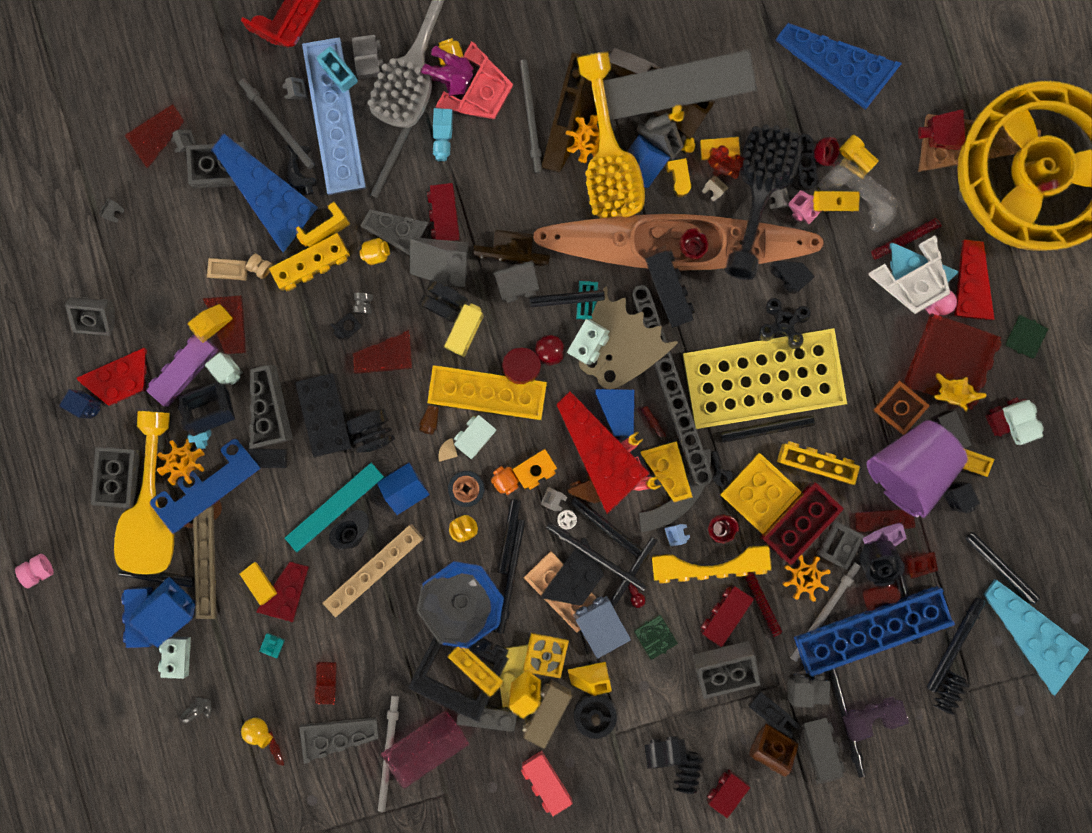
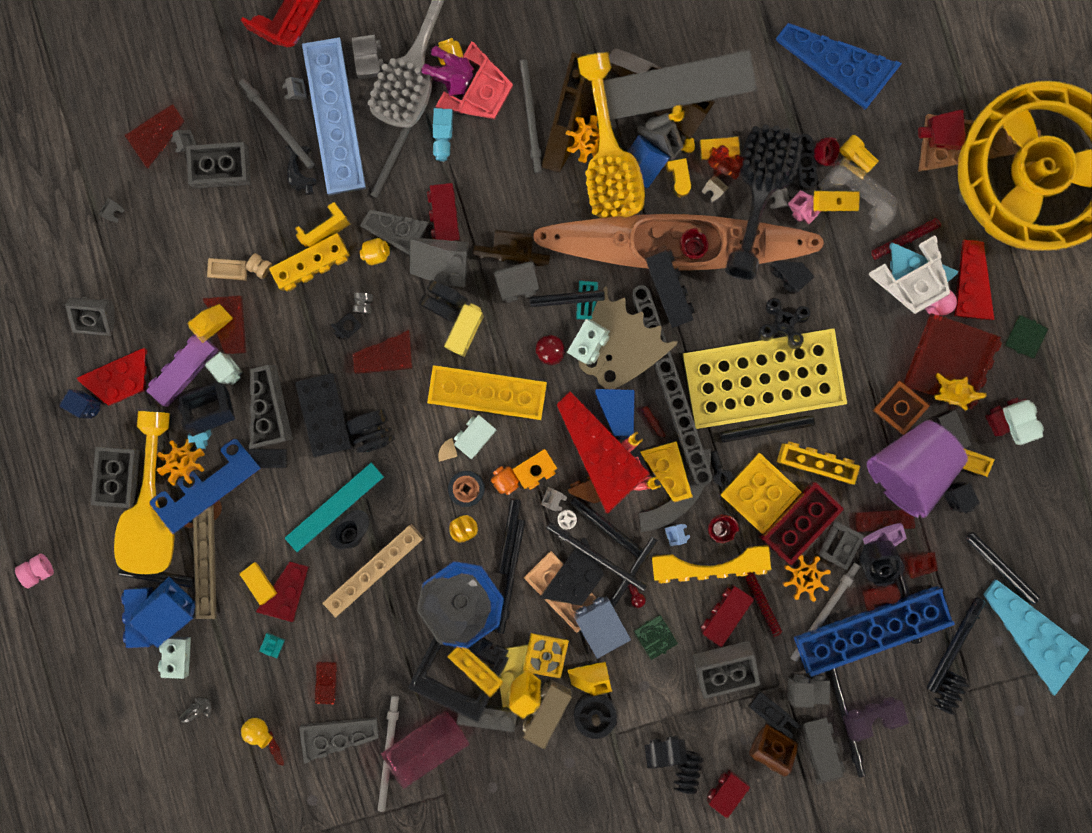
blue wing [212,134,318,252] -> none
medium azure brick [317,46,358,92] -> none
blue slope [377,462,430,515] -> none
reddish brown cone [418,405,439,435] -> none
dark red tile [502,347,541,385] -> none
coral brick [521,750,573,816] -> none
dark red tile [1038,179,1060,193] -> none

